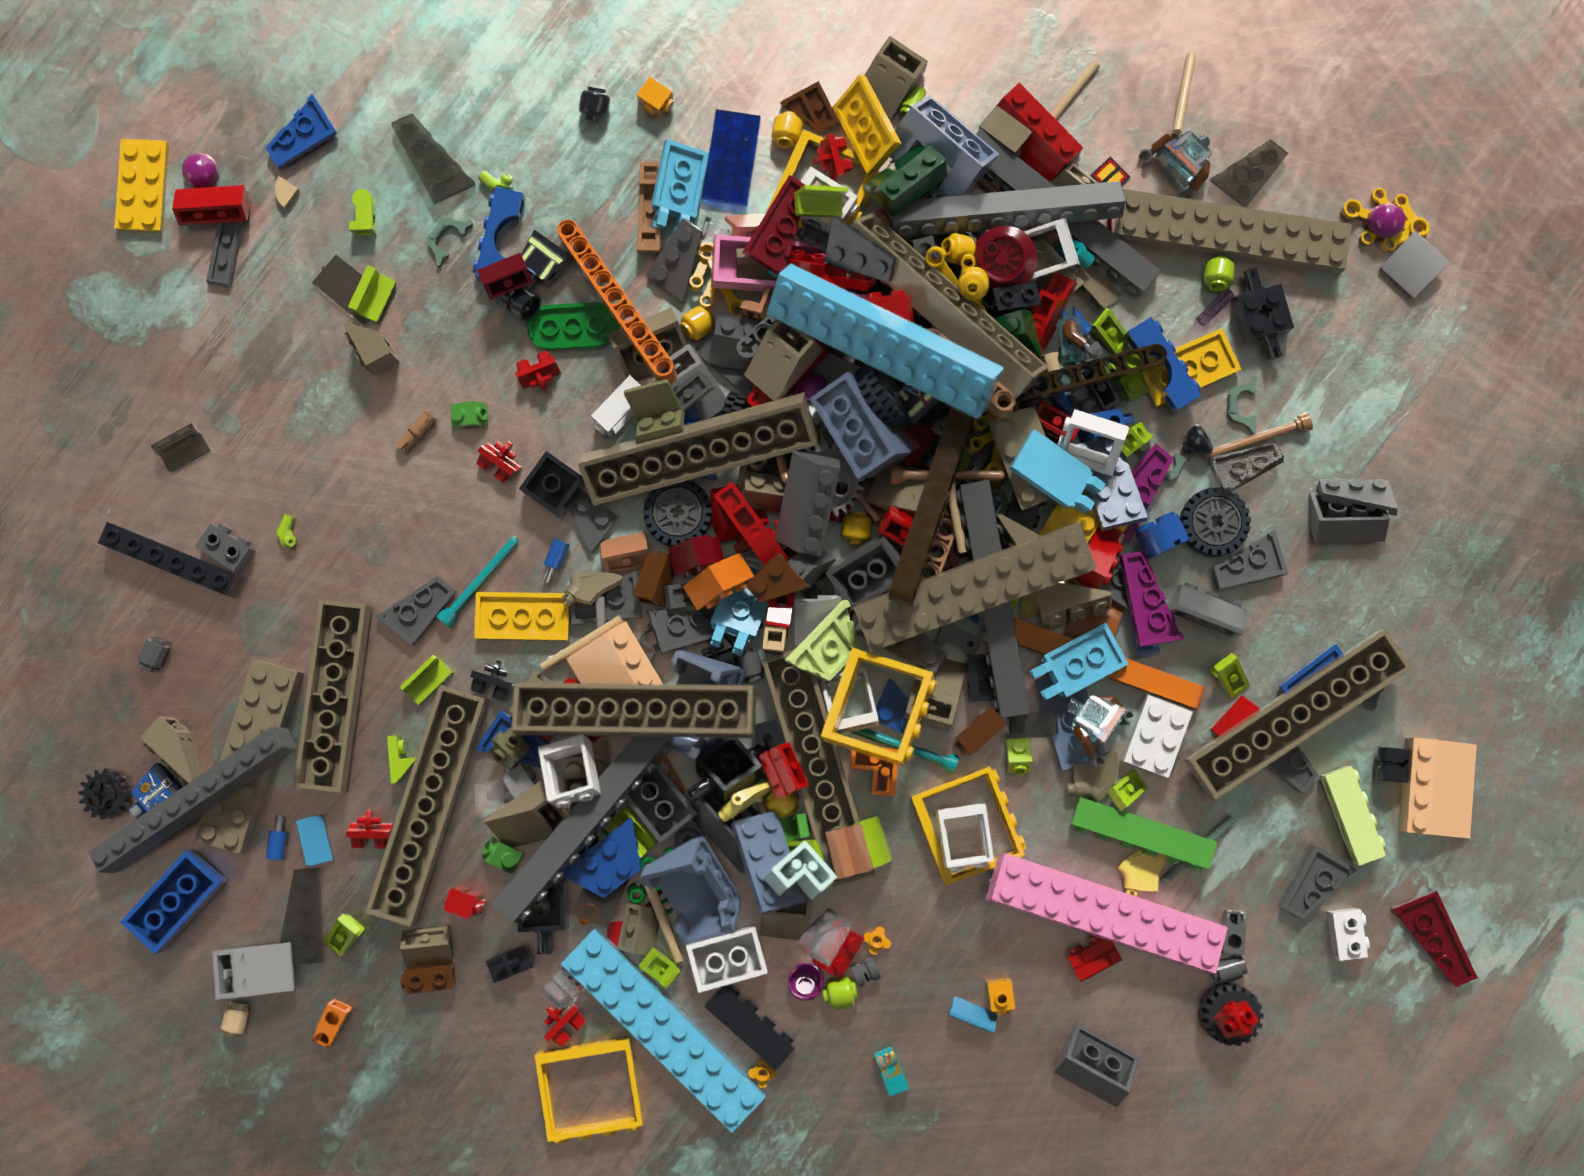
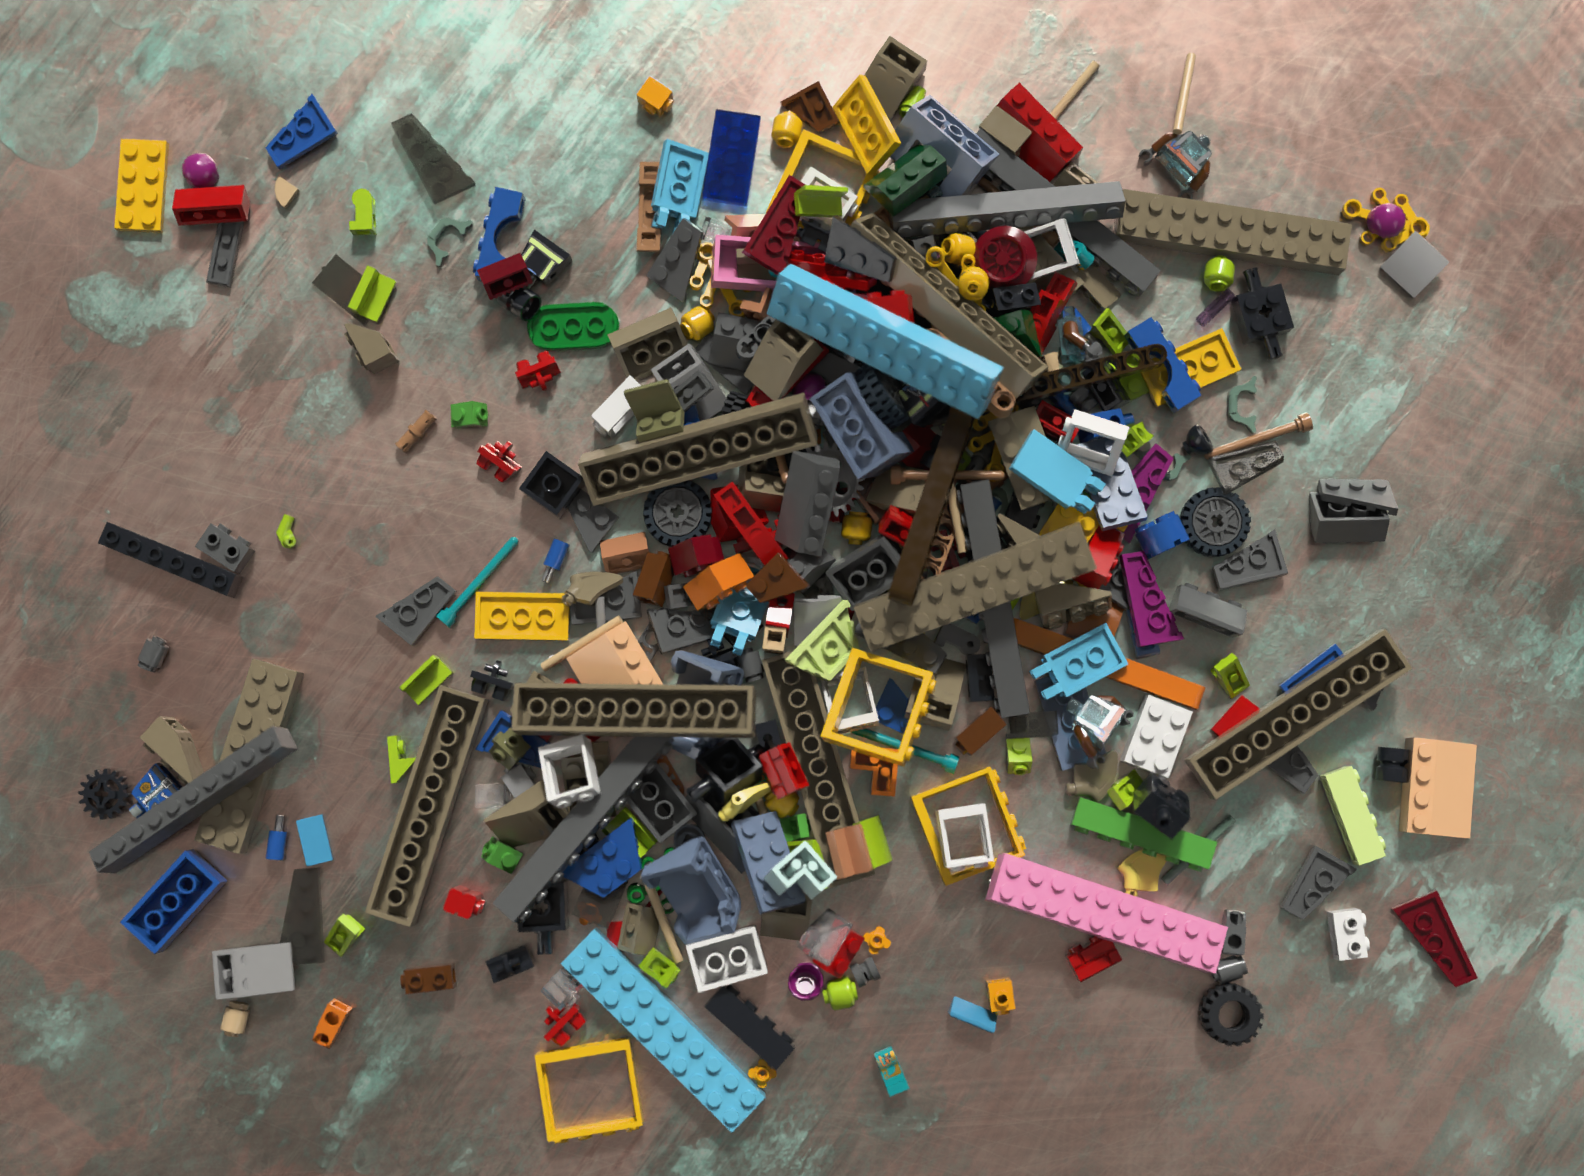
clear smoke panel [151,423,210,472] -> none
dark tan brick [293,599,371,793] -> none
red hips [346,810,393,849] -> none
dark tan panel [400,926,453,968] -> none
lime arm [478,171,513,191] -> none
orange beam [557,219,677,385] -> none
black head [579,86,610,122] -> none
red hips [812,134,853,181] -> none
dark grey slope [1053,1023,1139,1108] -> none
piece [1090,156,1130,231] -> none
clear smoke wing [1209,139,1289,208] -> none
red brick [1213,1000,1259,1039] -> none
none -> black brick [1134,772,1190,840]

